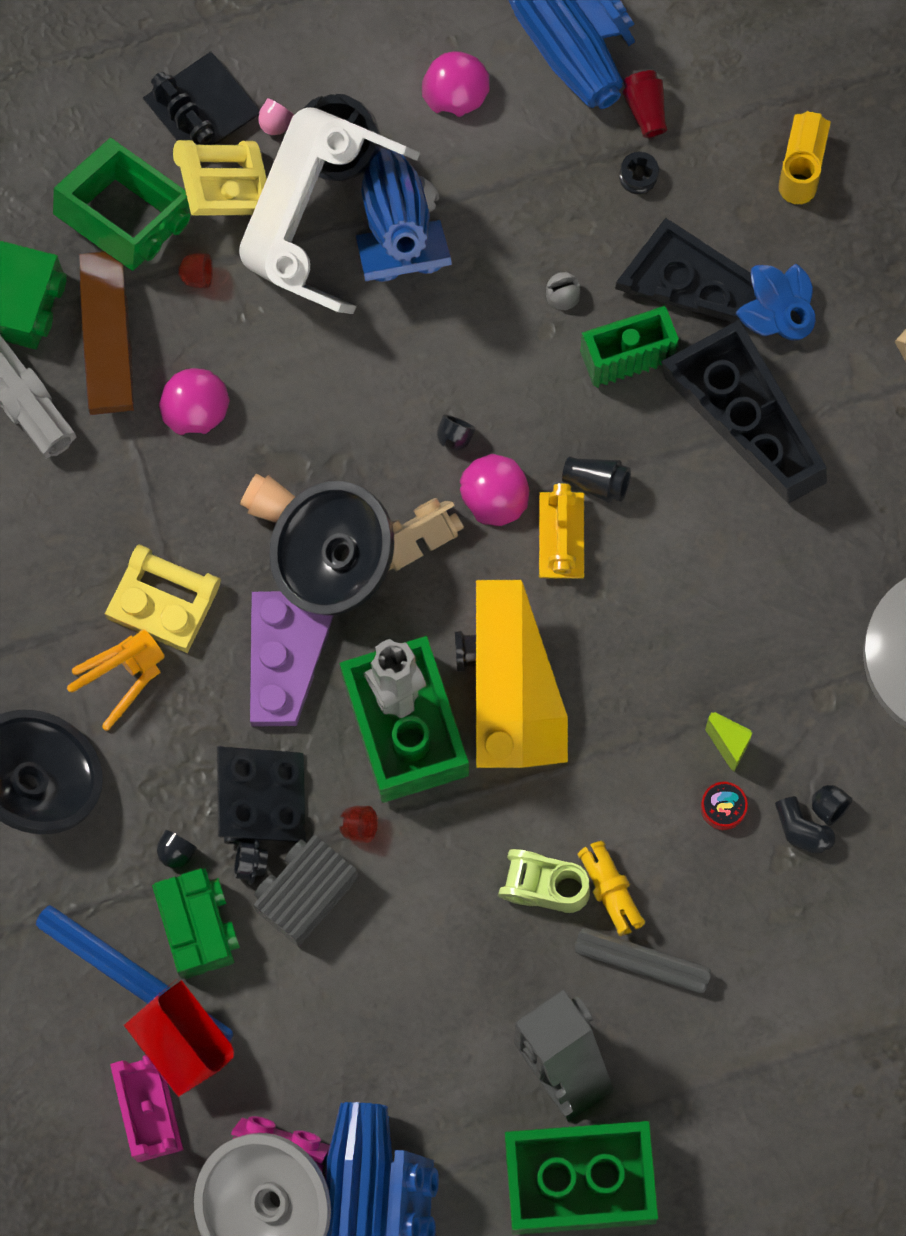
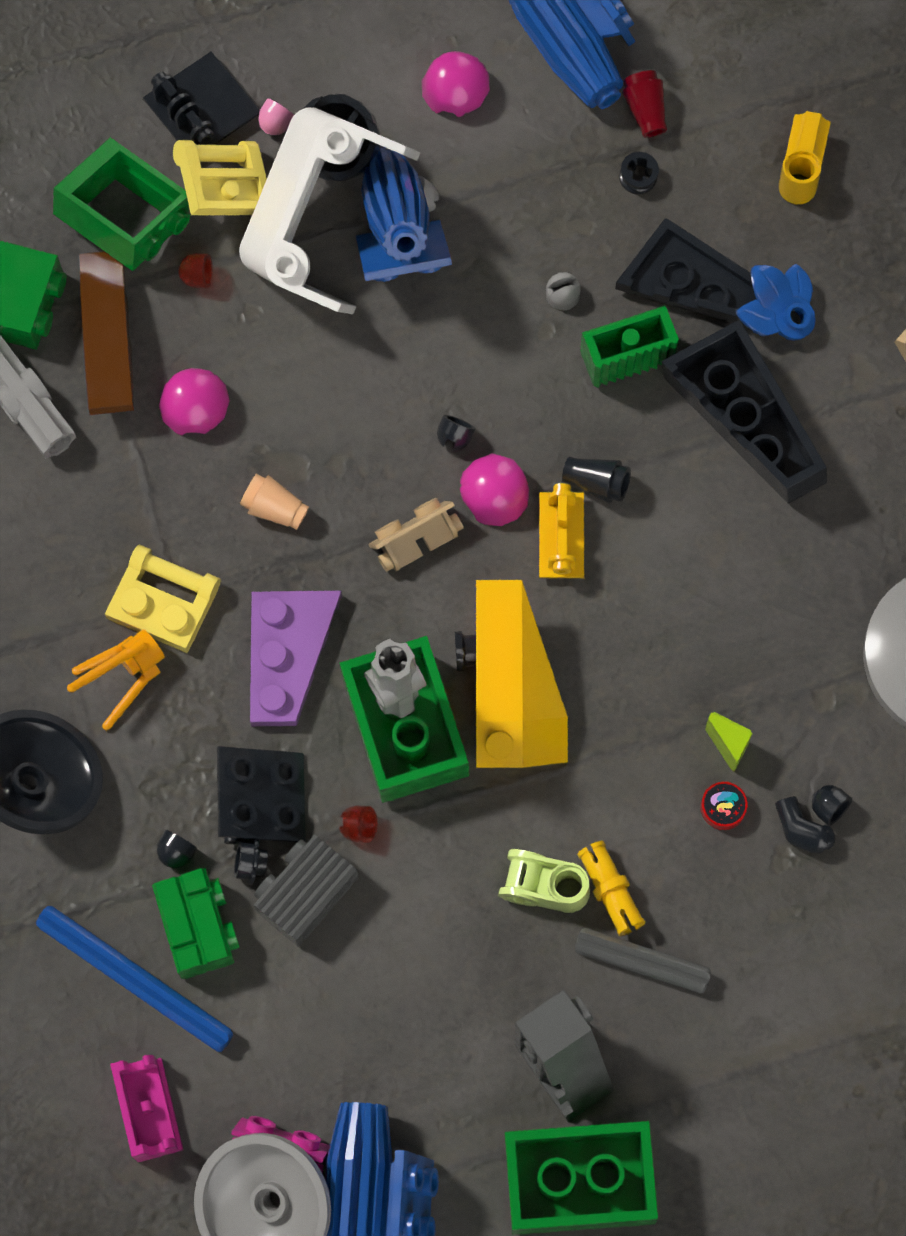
red piece [124,978,234,1097] -> none
black dish [269,481,395,616] -> none

